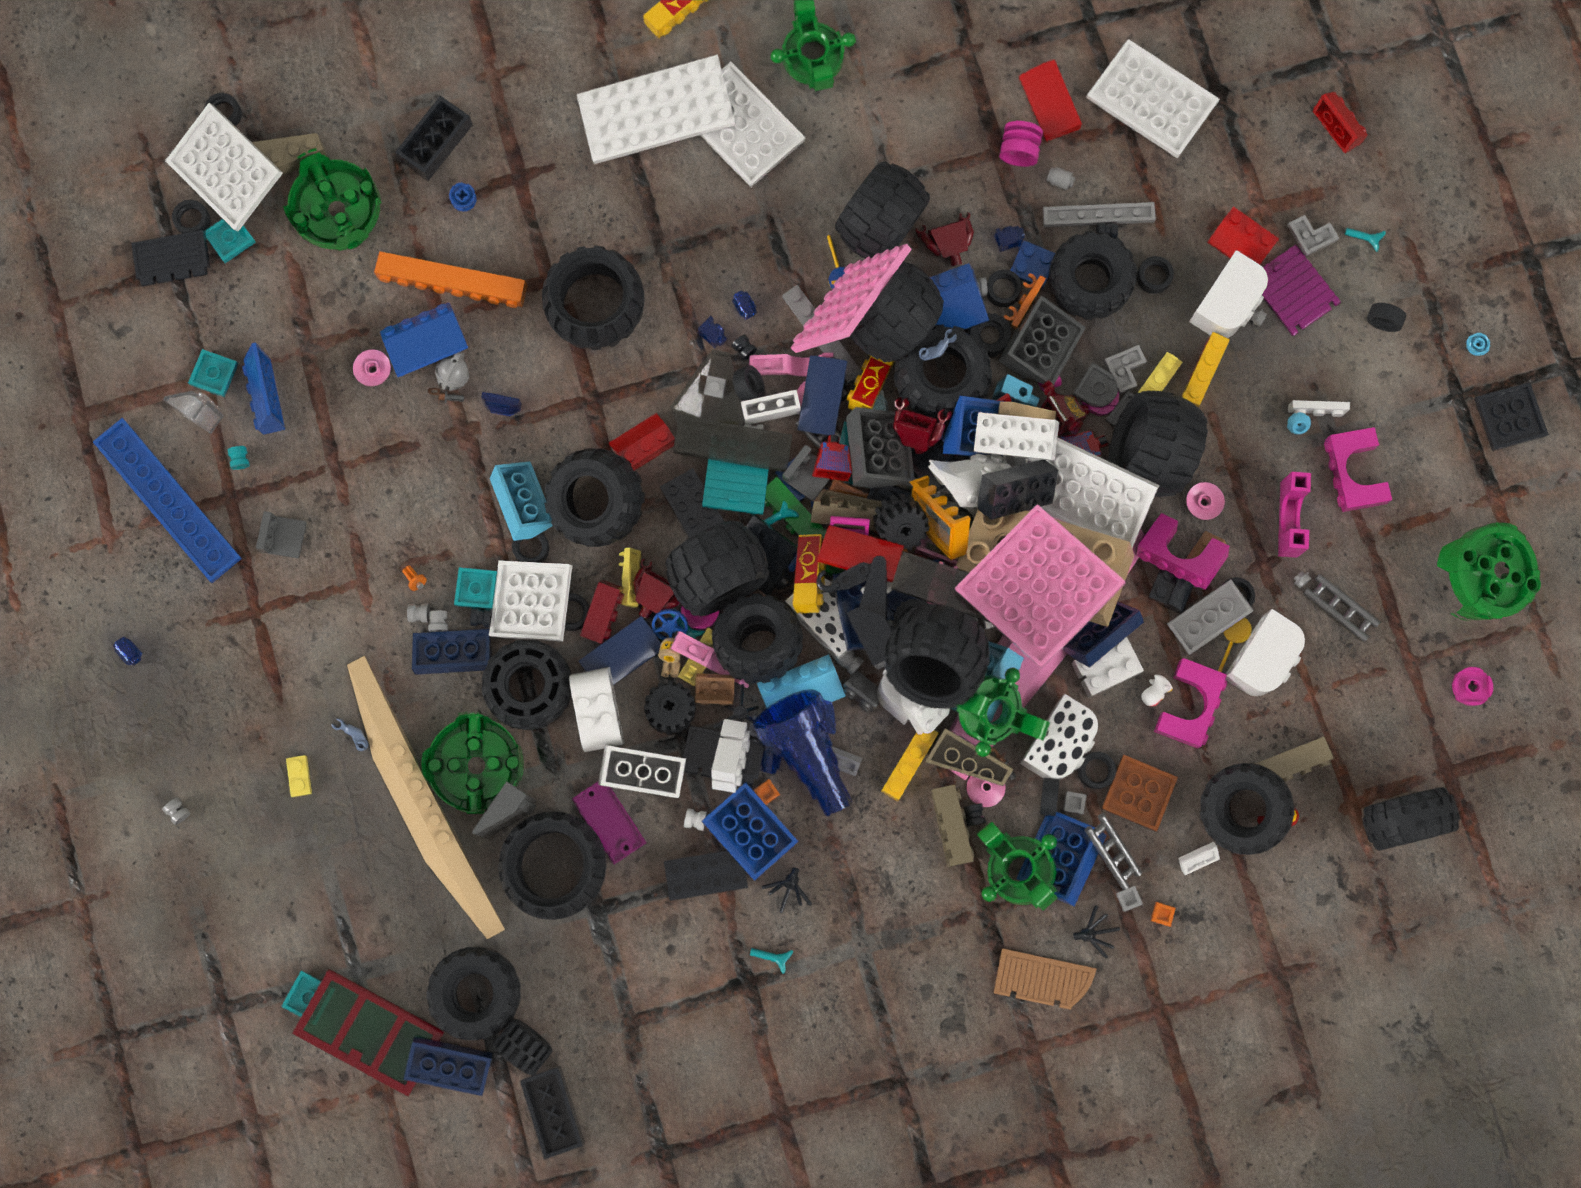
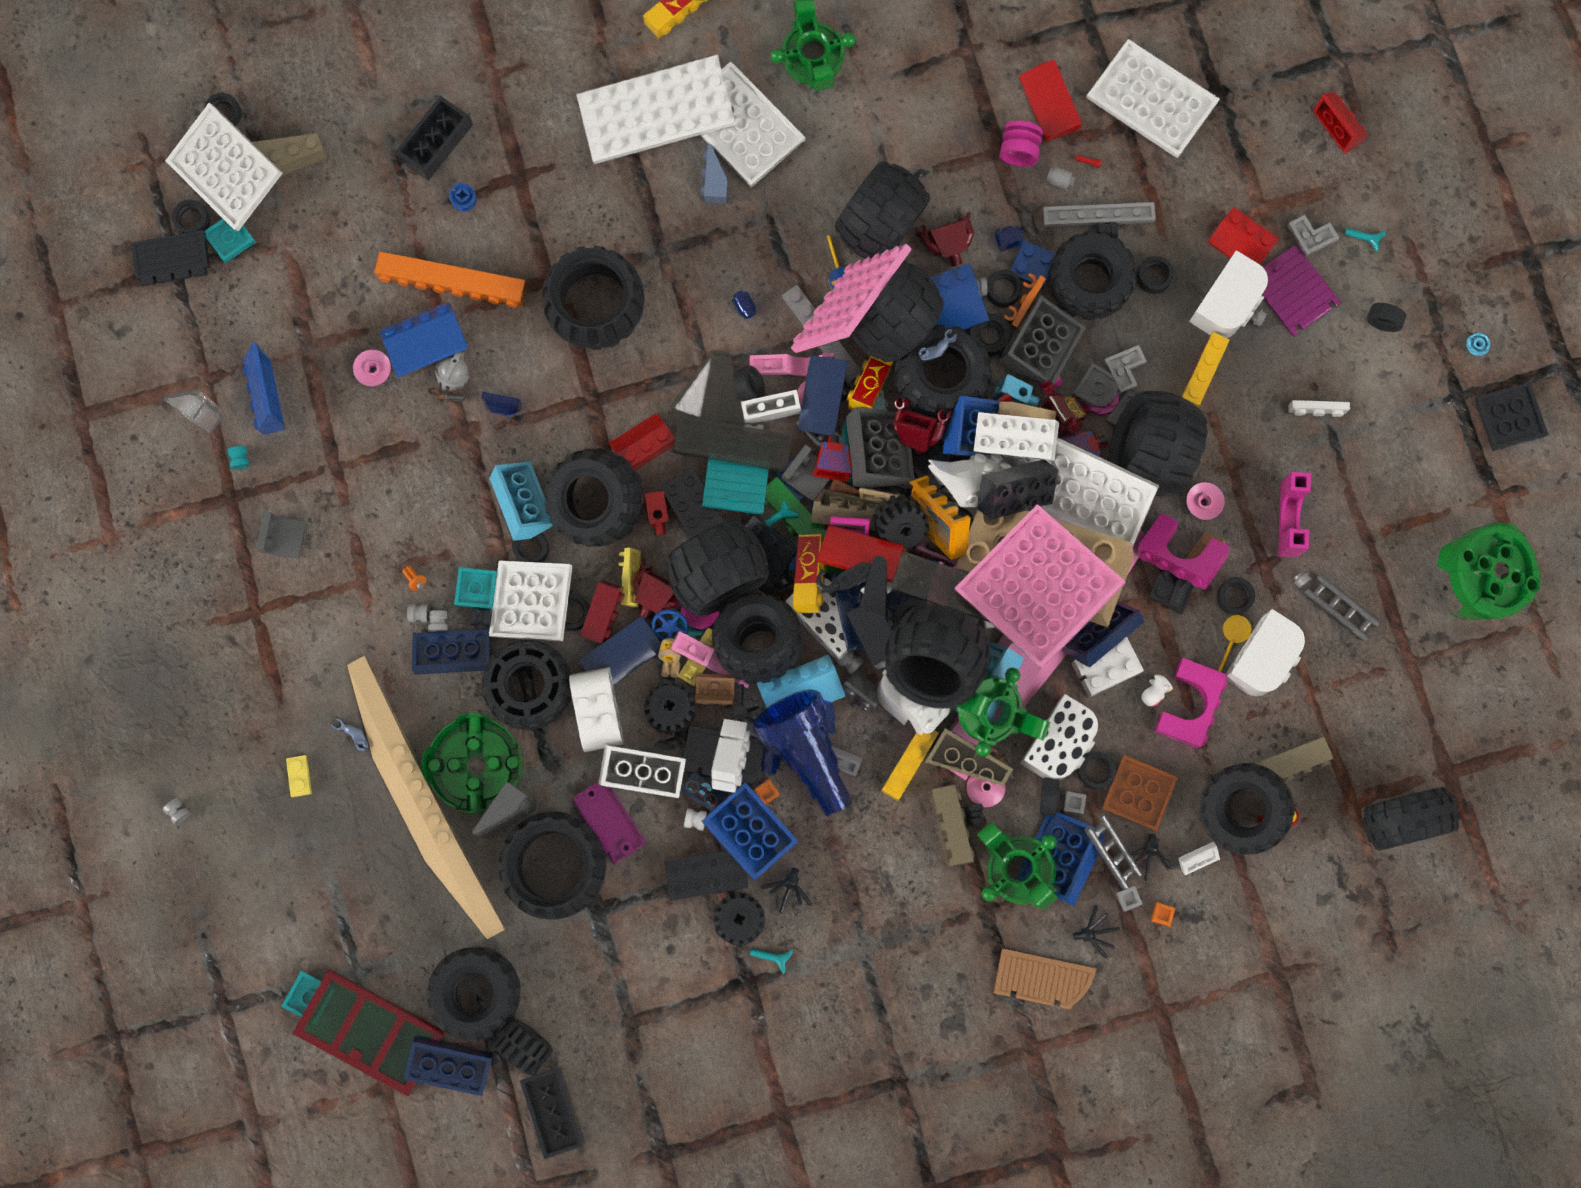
blue plate [93,418,242,583] -> none
clear blue brick [113,637,142,665] -> none
teal plate [188,349,239,397] -> none
green piece [283,148,382,251] -> none
clear blue brick [698,316,727,349] -> none
light grey plate [704,375,727,398] -> none
black wheel [731,334,757,361] -> none
light yellow plate [1138,352,1183,393] -> none
light grey plate [1167,579,1254,655] -> none
medium azure plate [1287,412,1311,435] -> none
dark pink arch [1324,427,1392,512] -> none
dark pink plate [1452,667,1493,706] -> none
none -> red torso [645,491,668,536]
none -> slope [681,772,725,812]
none -> sand blue slope [701,143,728,204]
none -> black wheel [713,893,765,945]
none -> tan slope [859,487,900,503]
none -> red piece [1075,155,1102,168]
none -> black plant [1123,834,1174,881]

